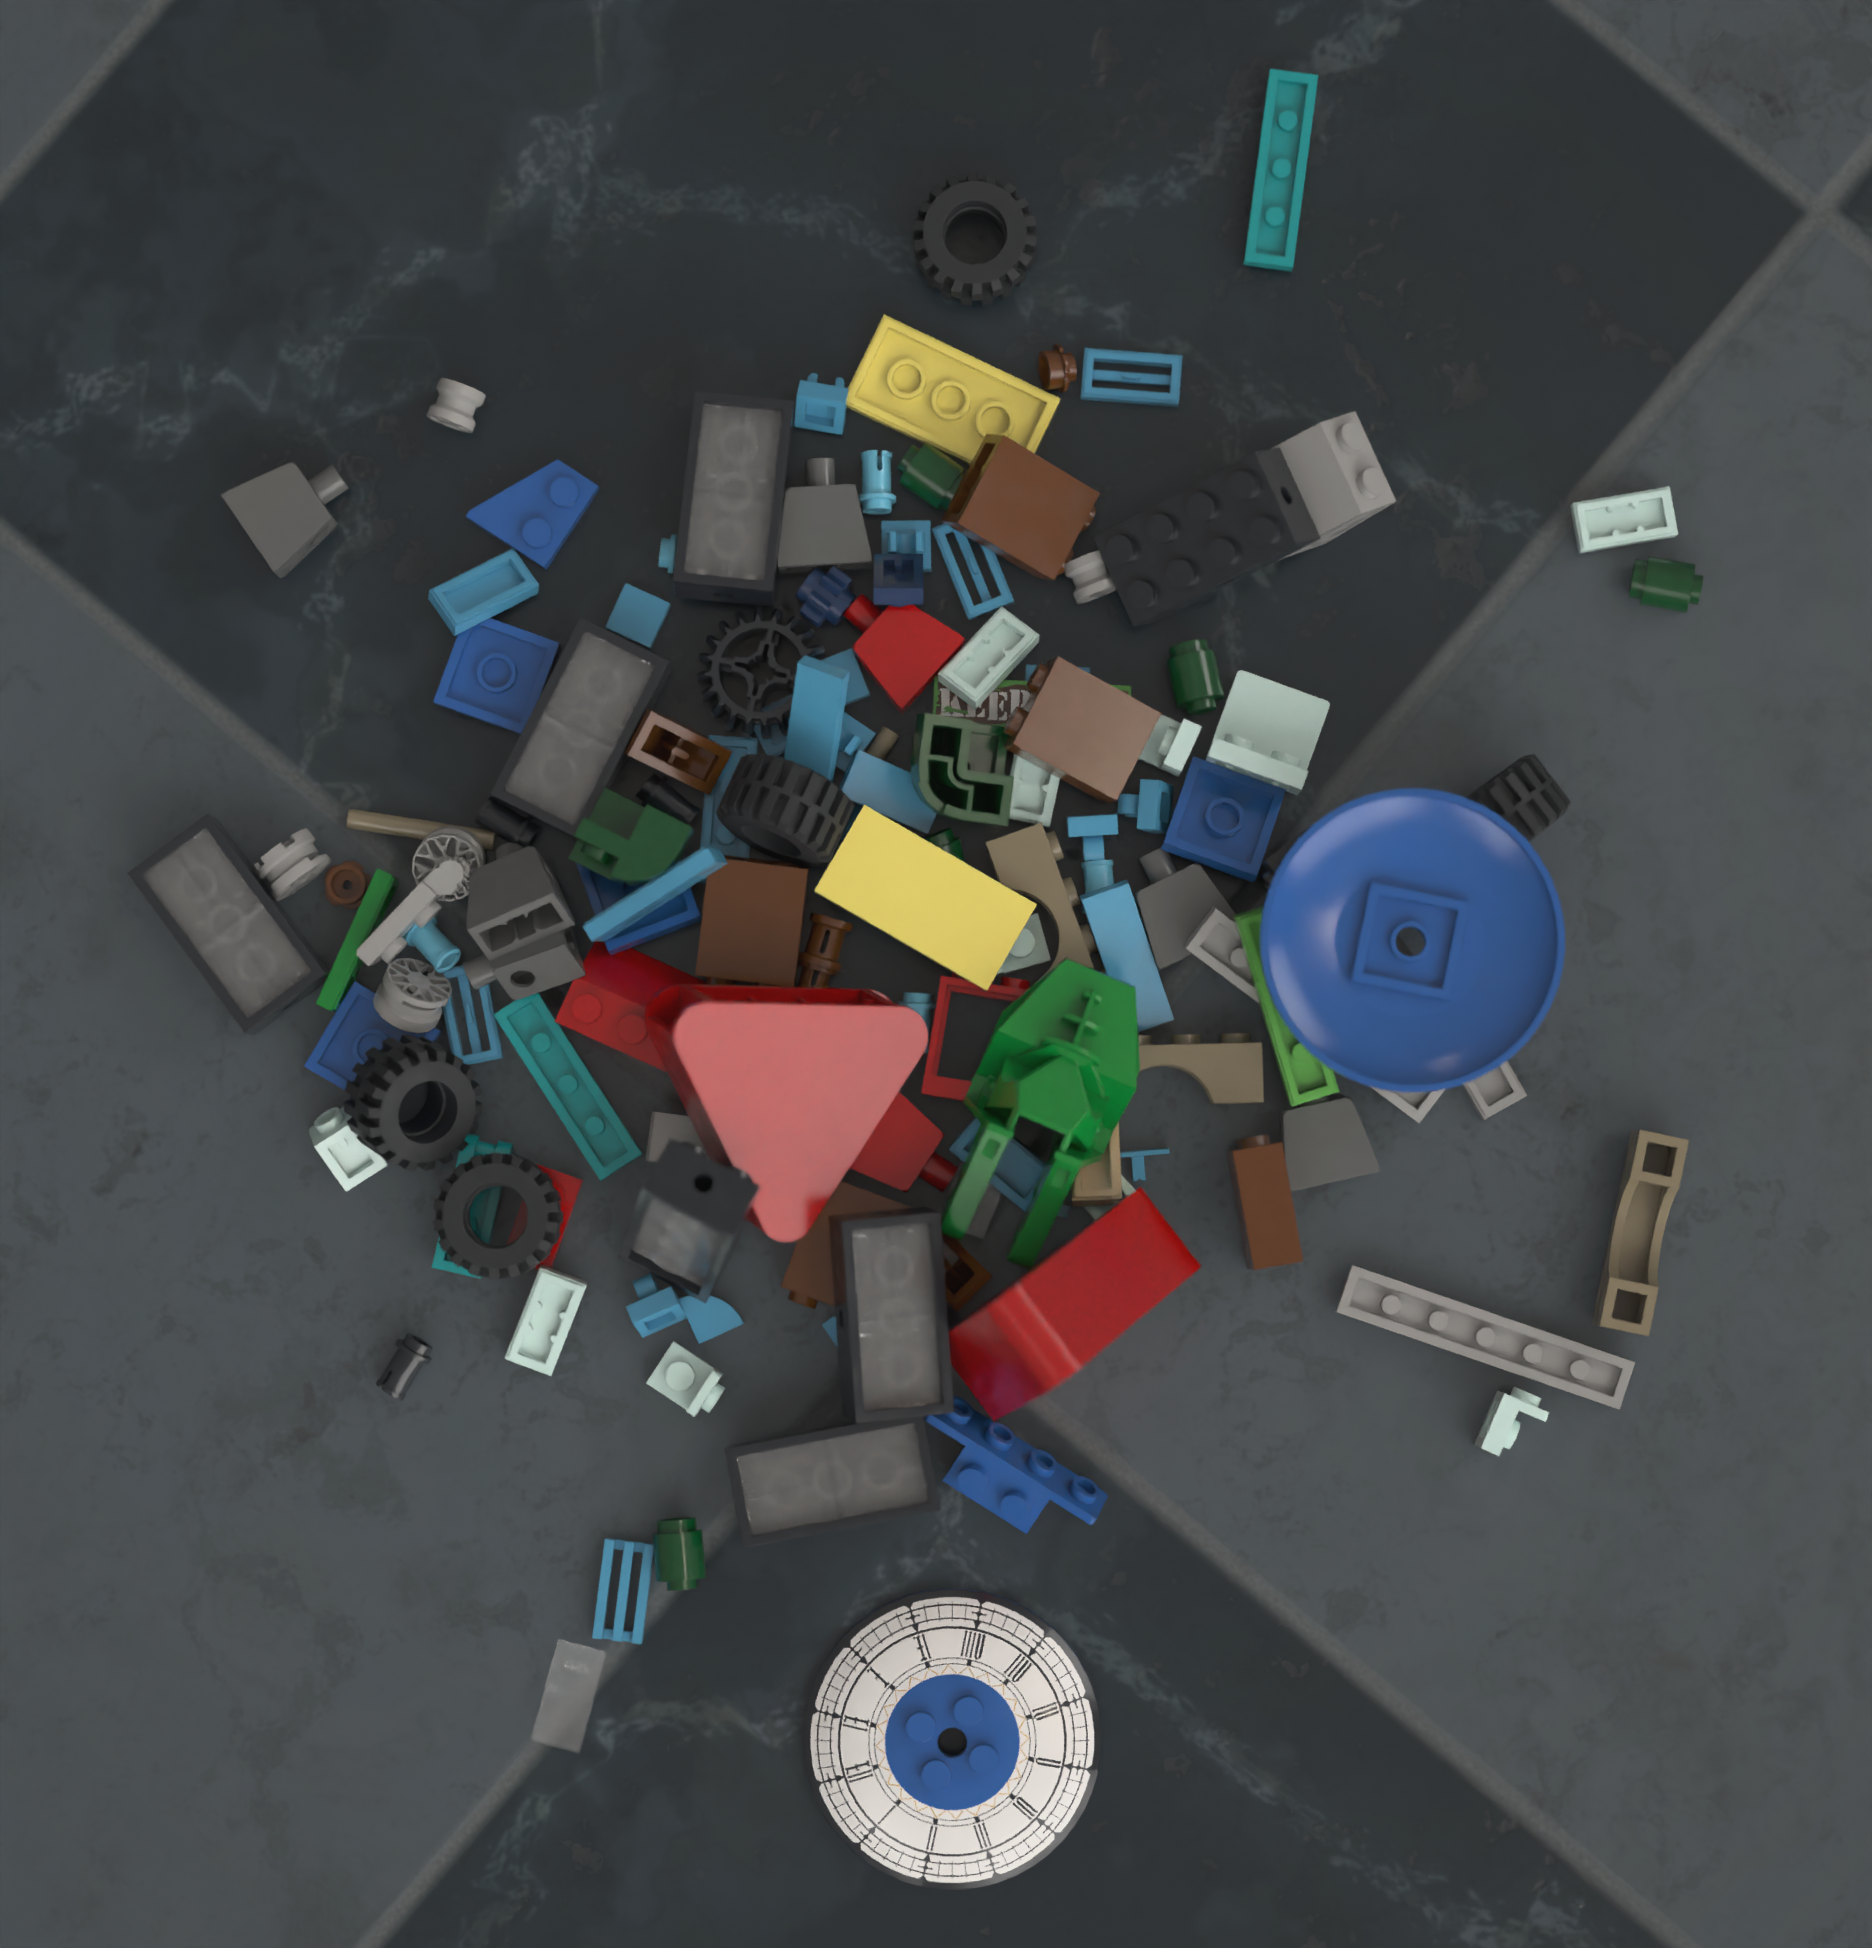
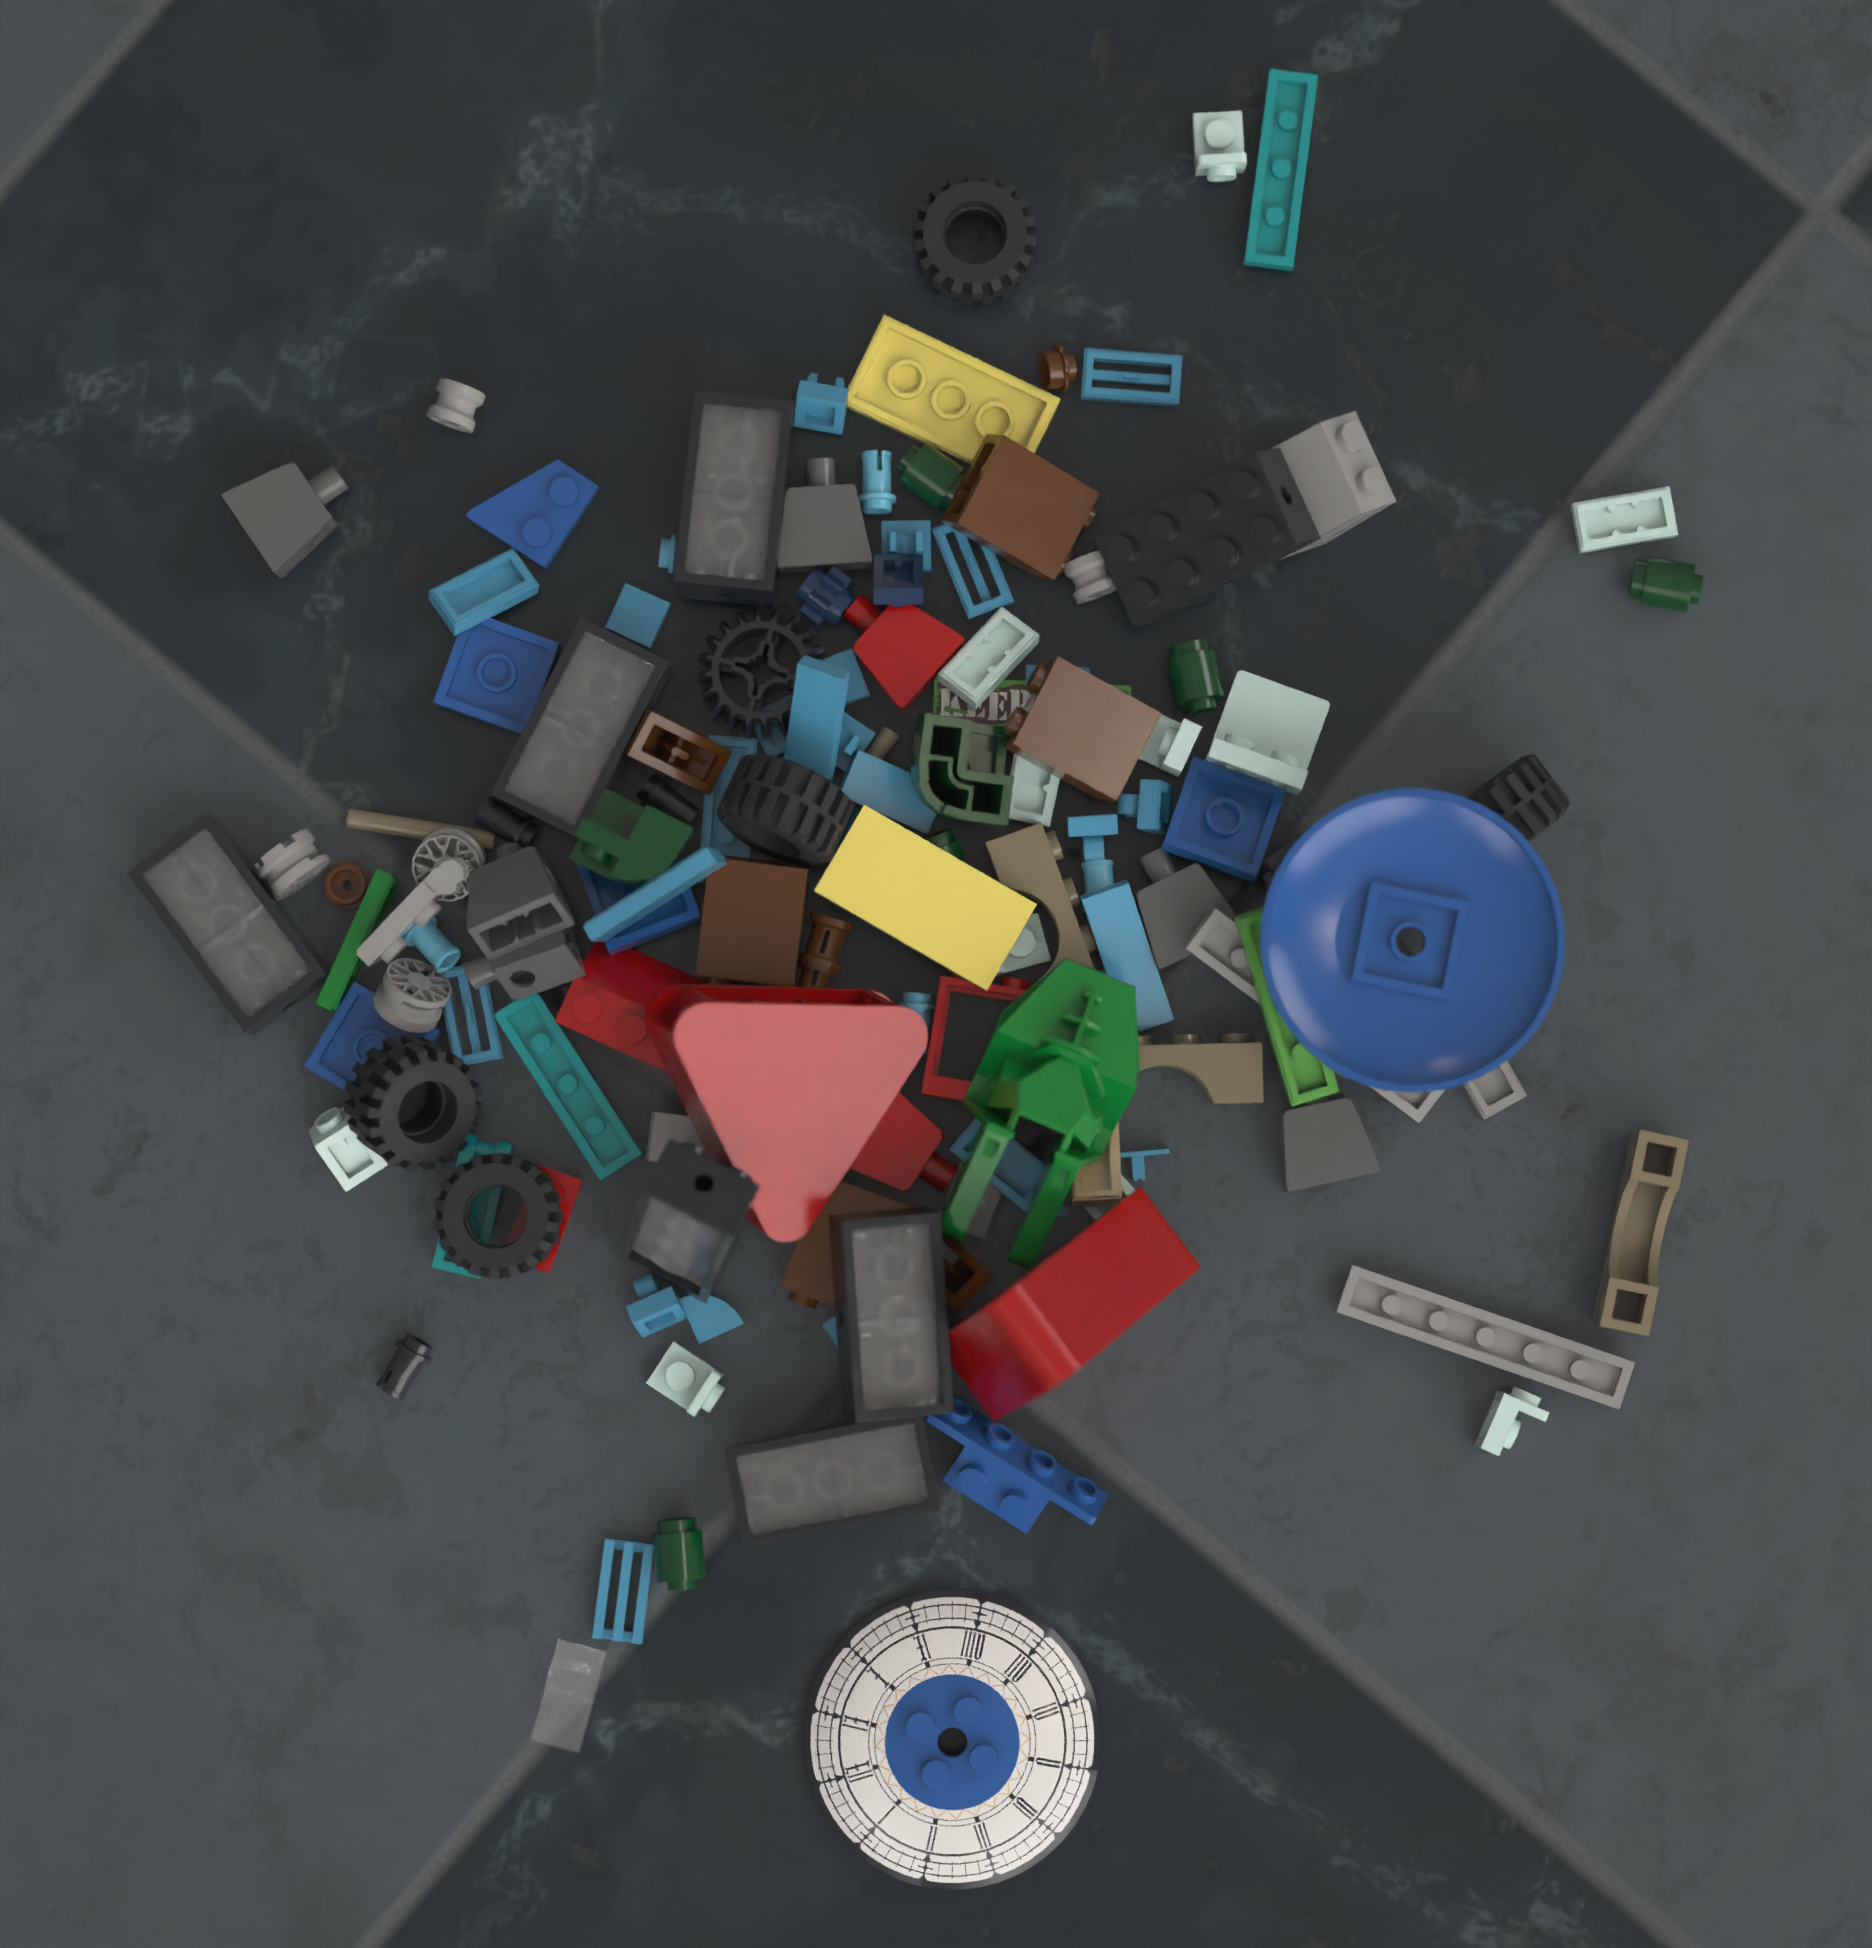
light aqua plate [505,1265,587,1376] -> none
reddish brown brick [1226,1134,1303,1270] -> none
none -> light aqua bracket [1192,111,1247,182]

